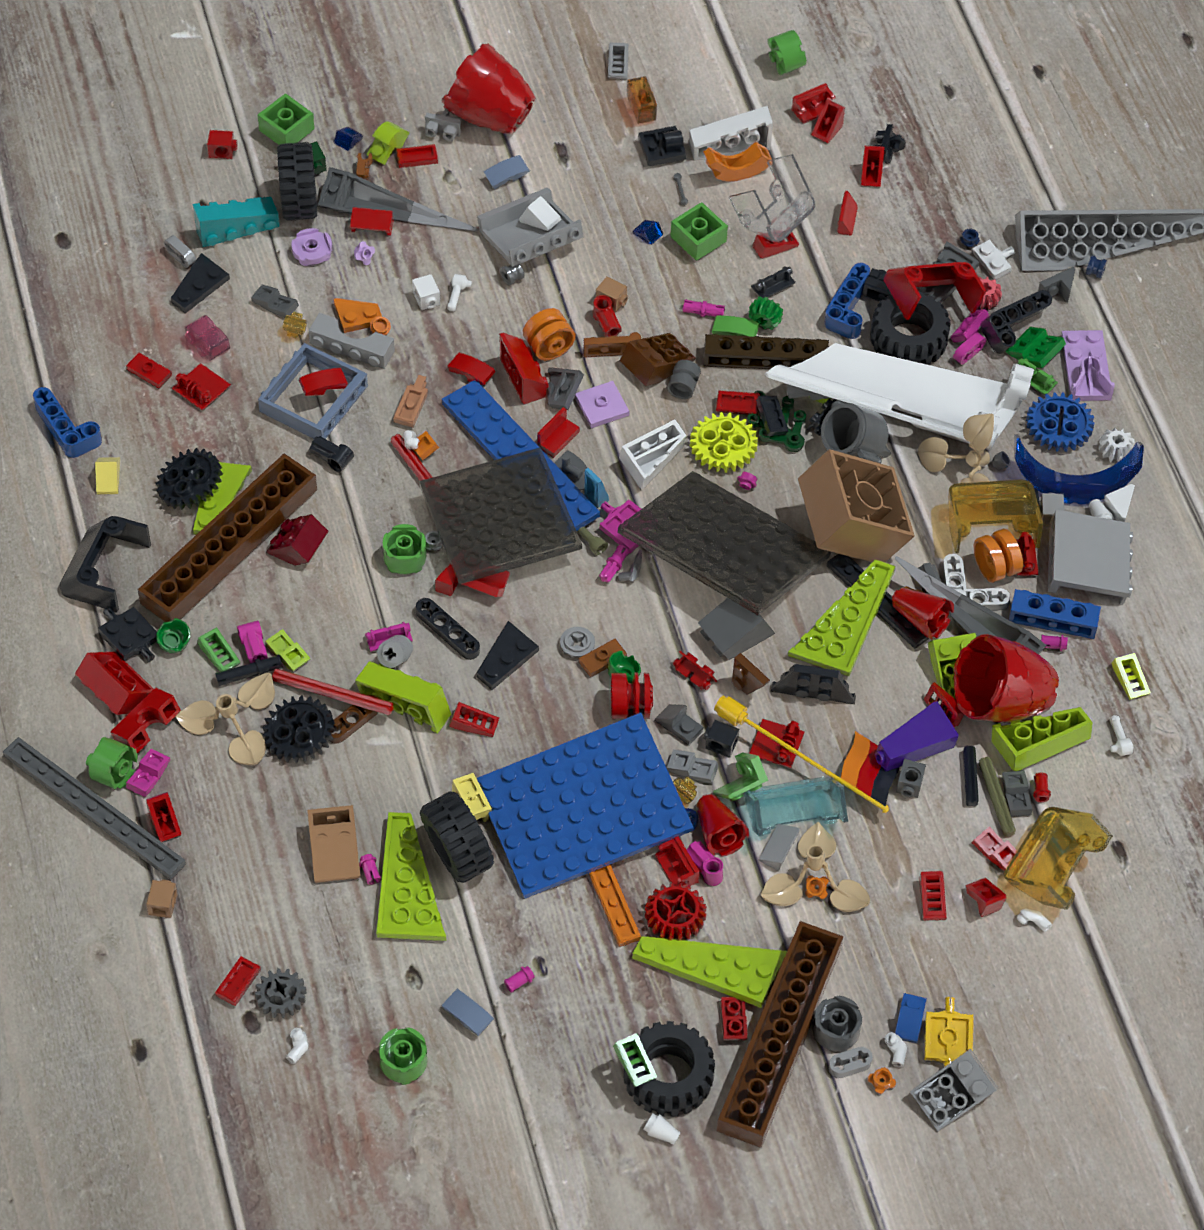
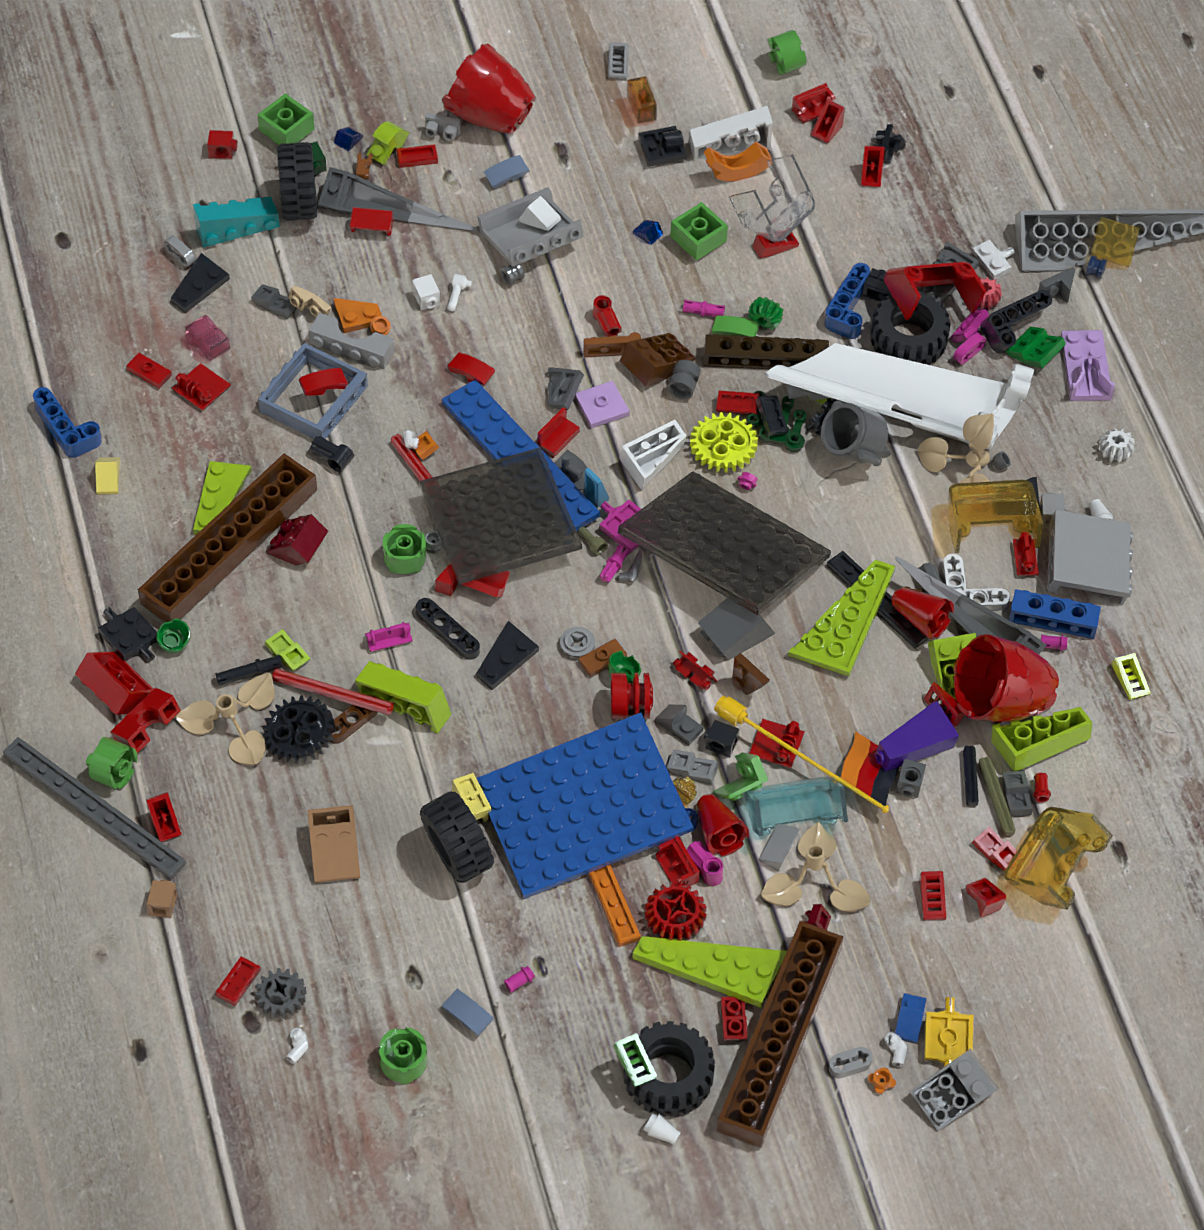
black windscreen [60,516,151,612] -> none
dark pink slope [126,749,170,797] -> none
black gear [155,448,223,510] -> none
bright green slope [197,627,241,672] -> none
dark pink piece [237,620,268,663] -> none
clear yellow gear [283,312,307,338] -> none
lavender plate [291,228,332,266] -> none
lavender plate [354,241,375,265] -> none
dark pink pin [359,854,381,885] -> none
light grey piece [377,635,413,668] -> none
lime wing [377,812,446,941] -> none
nougat hinge [394,375,428,428] -> none
red slope [449,702,500,738] -> none
red slope [499,333,549,405] -> none
orange wheel [523,308,576,361] -> none
medium nougat brick [596,276,628,312] -> none
dark grey hinge [674,173,688,205] -> none
black hinge [751,266,796,298] -> none
black wing [771,664,856,705] -> none
medium nougat brick [798,449,915,562] -> none
orange plate [805,875,829,899] -> none
dark grey brick [813,996,862,1052] -> none
red slope [837,191,858,236] -> none
dark blue plate [960,228,980,247] -> none
orange wheel [973,528,1023,583] -> none
clear blue windscreen [1014,434,1144,505] -> none
bright green hinge [1017,358,1058,395] -> none
white arm [1017,908,1052,932] -> none
blue gear [1026,392,1095,452] -> none
white slope [1103,484,1135,522] -> none
white piece [1110,715,1133,756] -> none
none -> tan slope [288,286,331,317]
none -> dark red tile [802,904,831,930]
none -> clear yellow tile [1090,217,1140,267]

